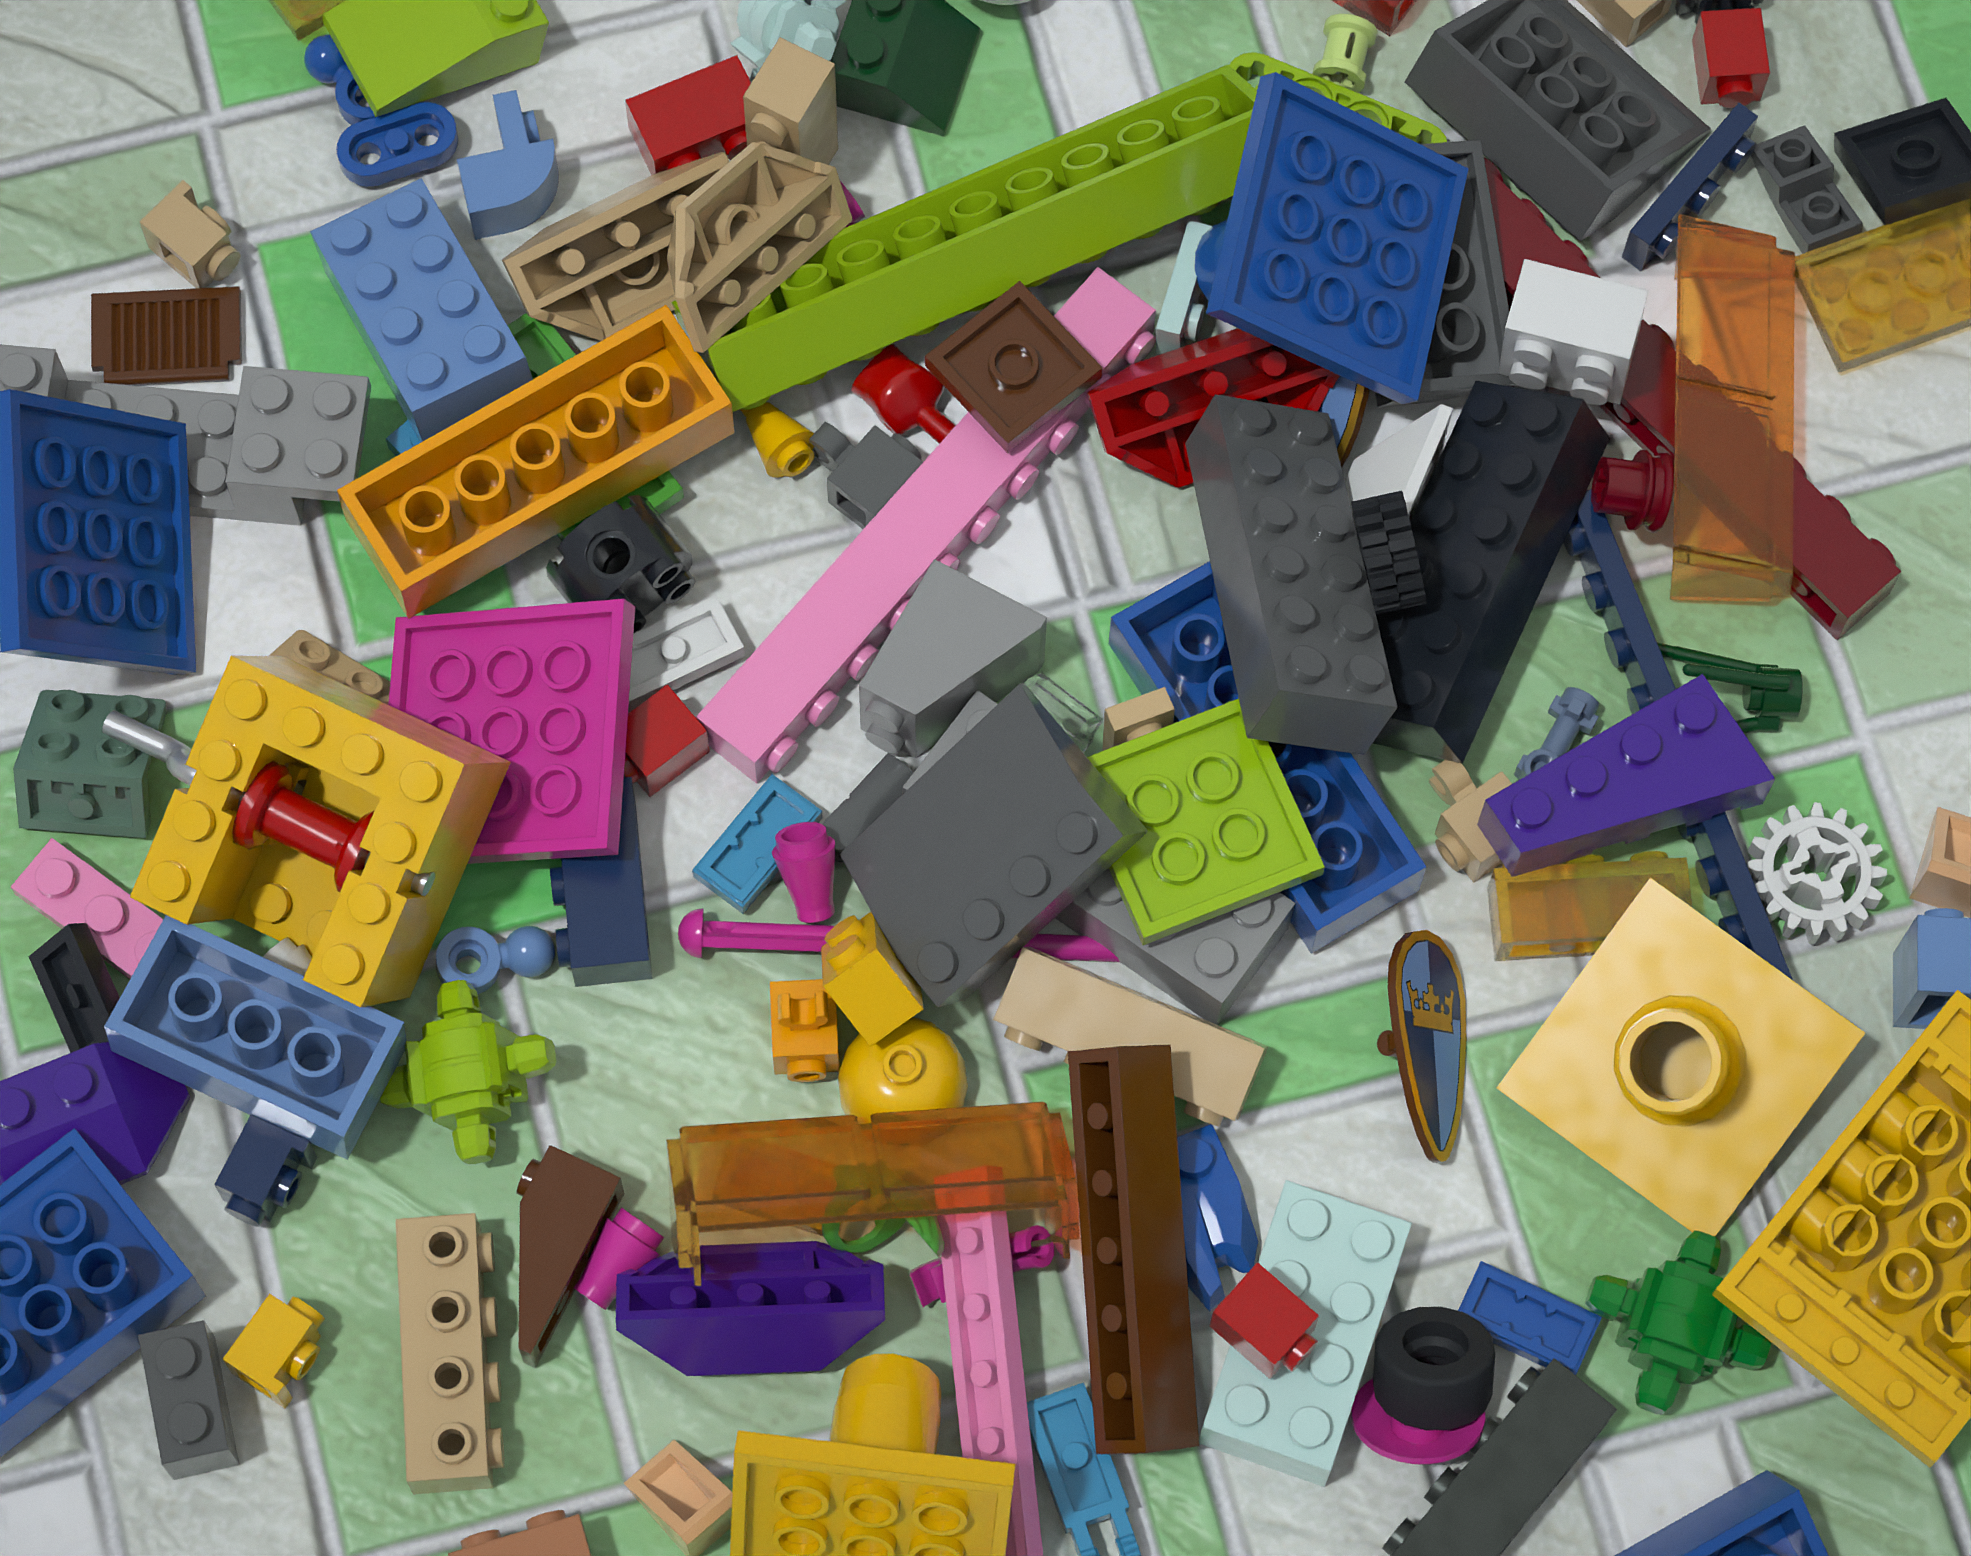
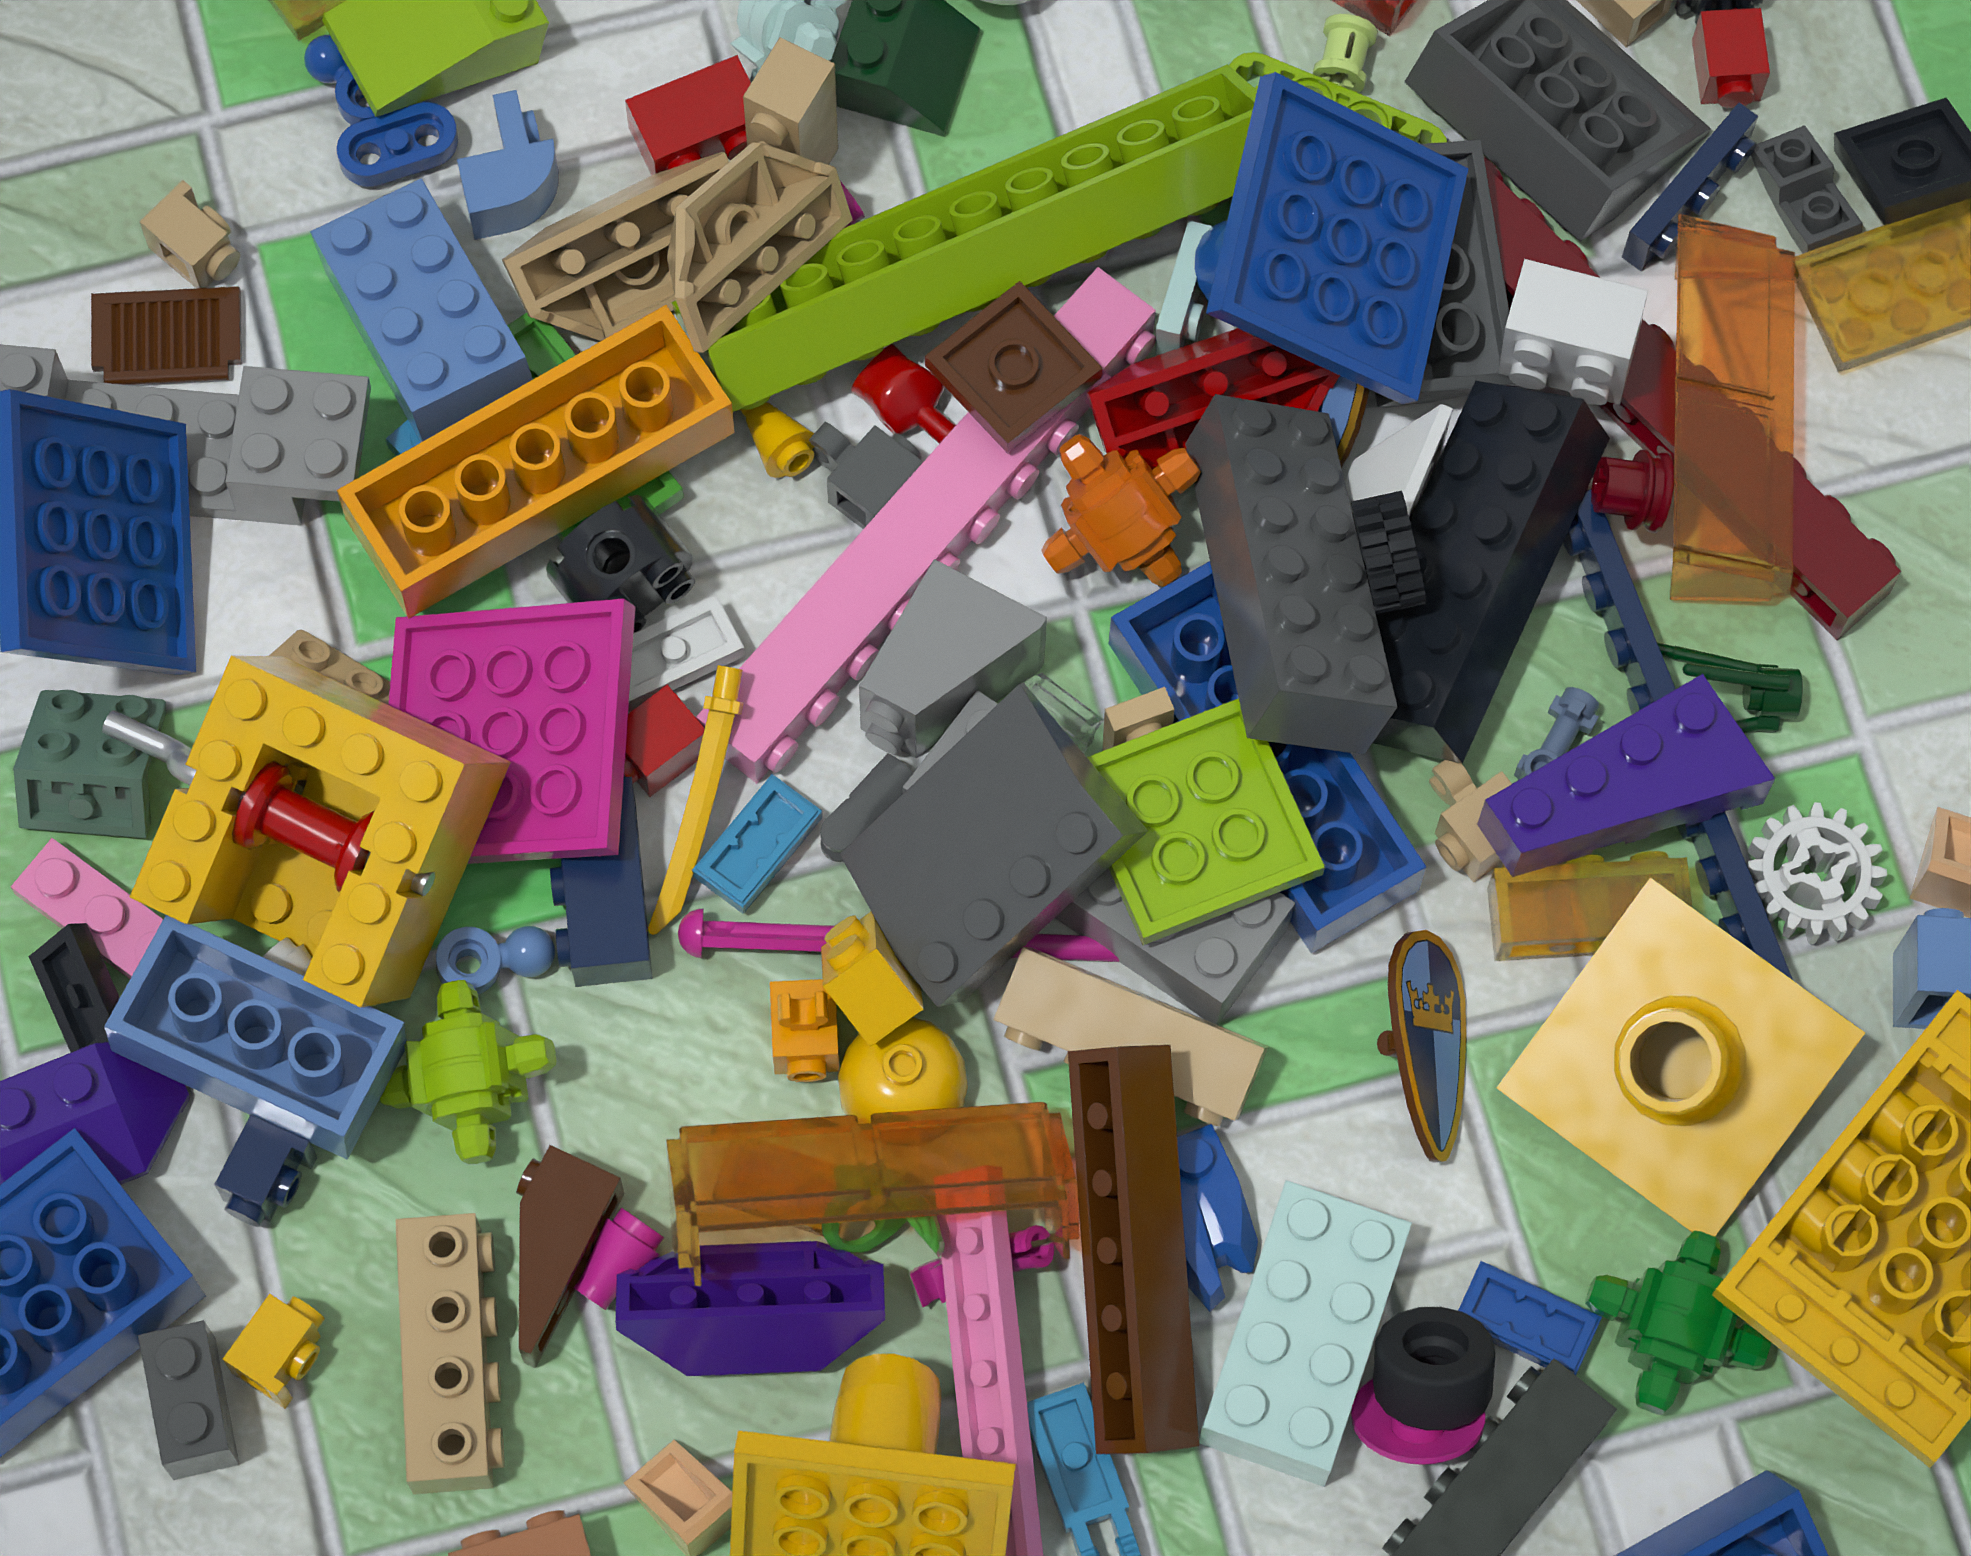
dark pink cone [772,822,835,923] -> none
red brick [1209,1262,1319,1380] -> none
none -> yellow sword [648,665,744,935]
none -> orange piece [1041,434,1201,587]

